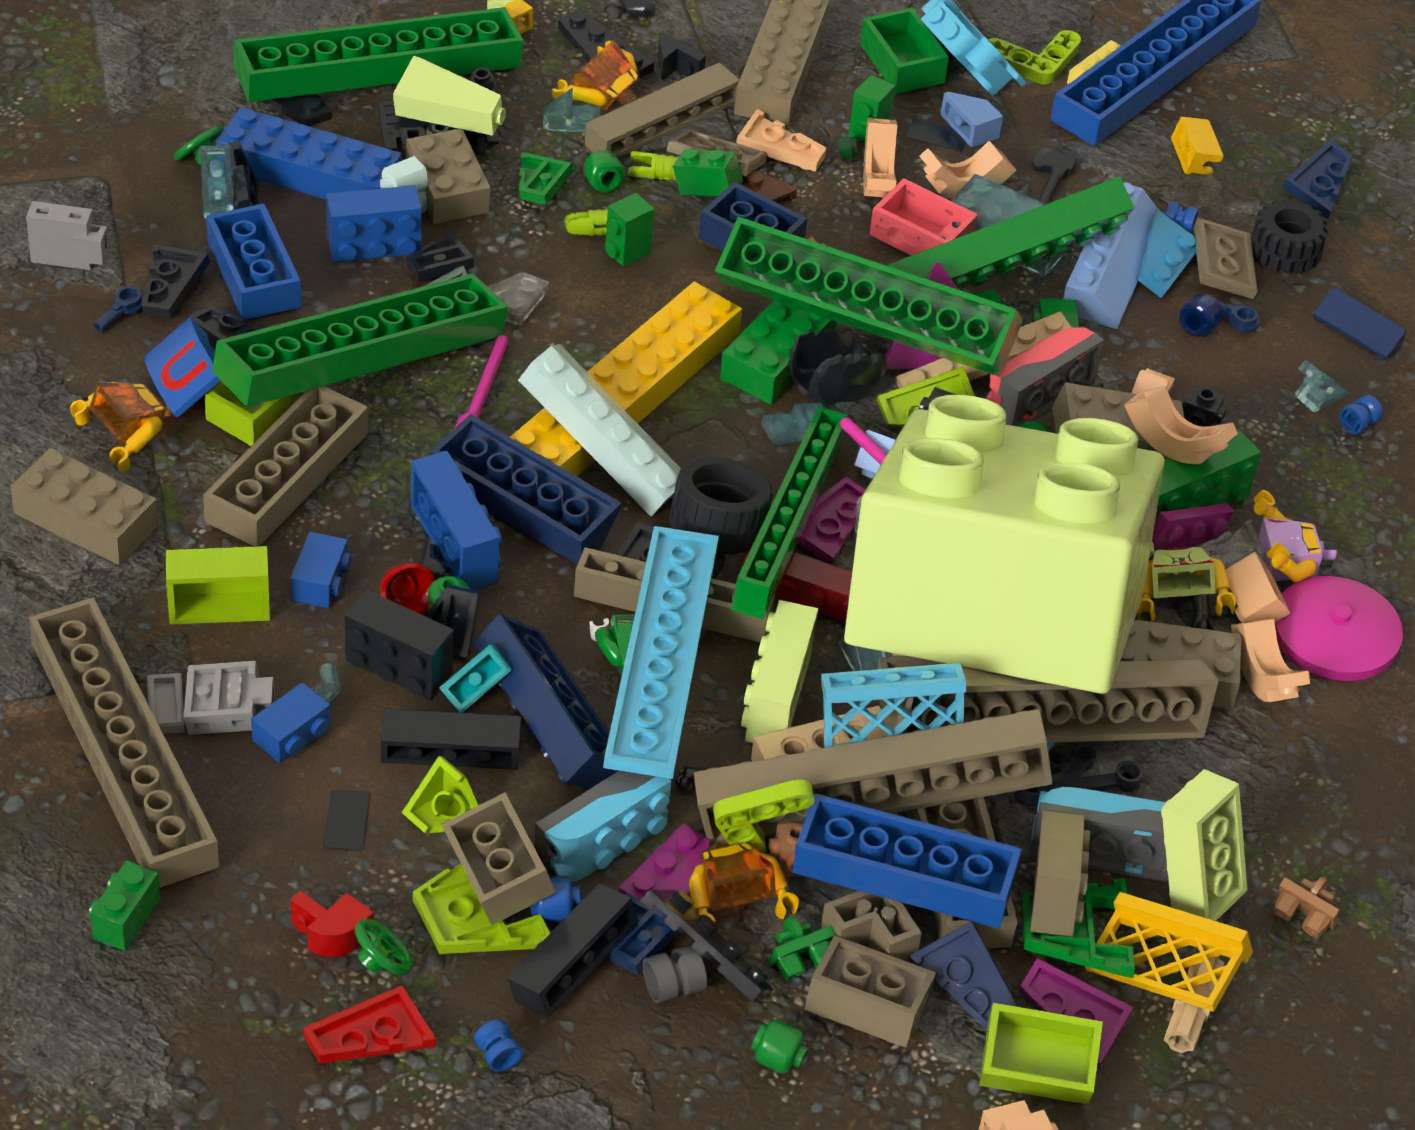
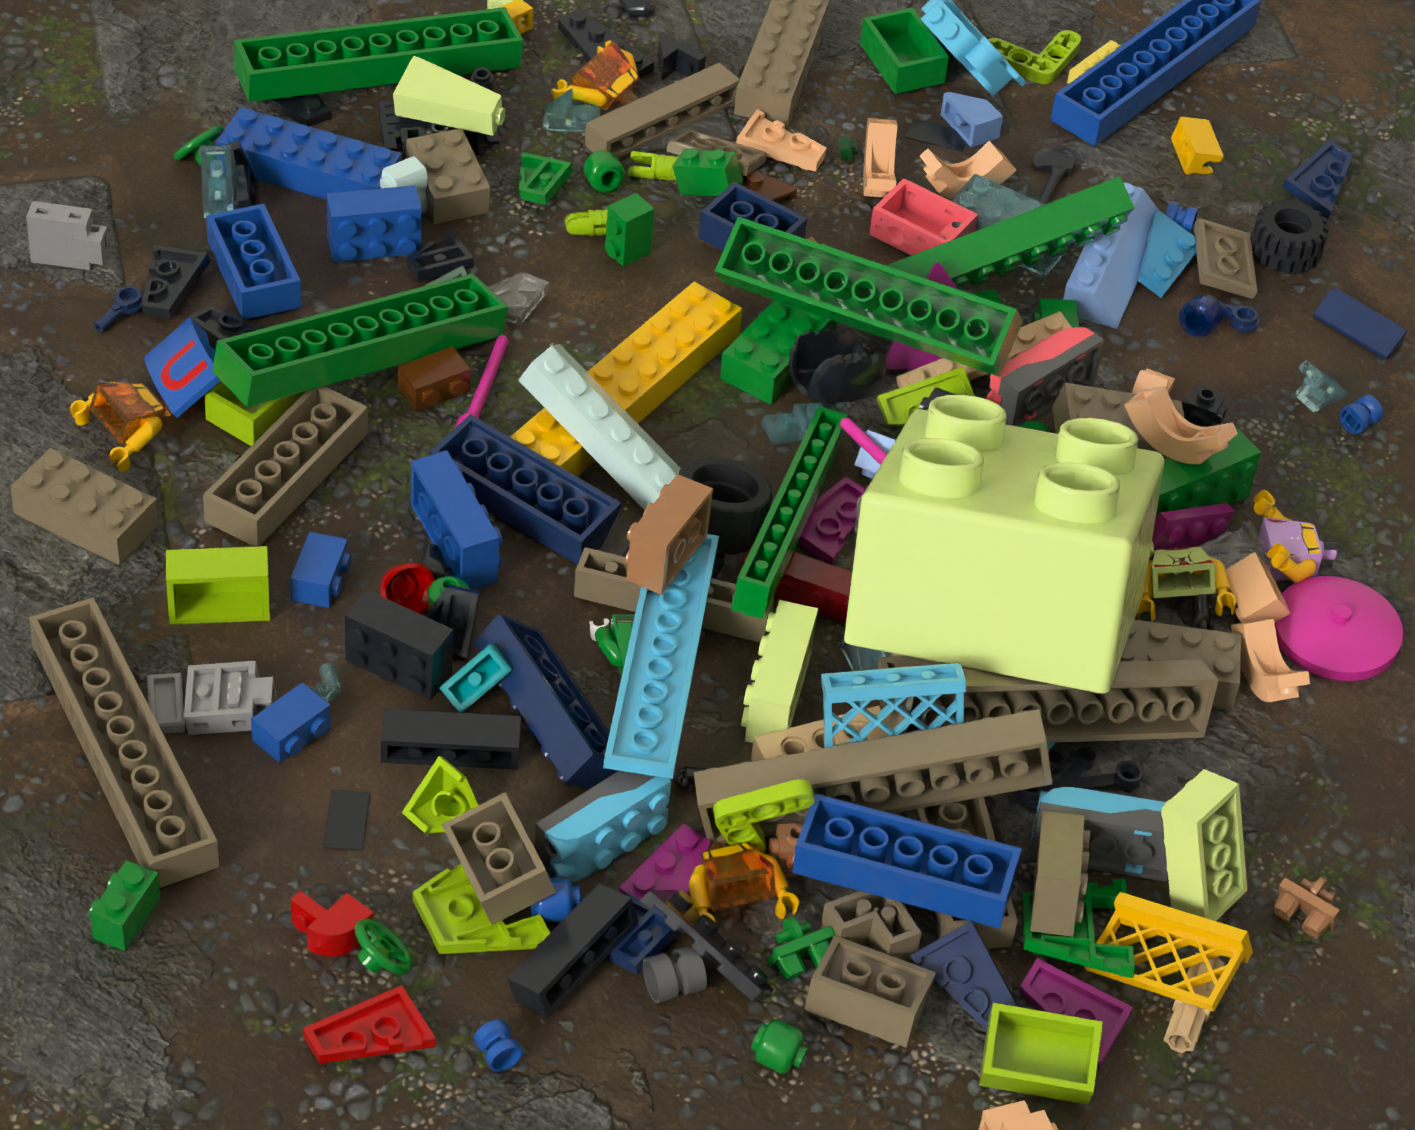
green brick [849,75,896,143] -> none
none -> reddish brown brick [398,346,471,412]
none -> medium nougat brick [625,474,713,595]

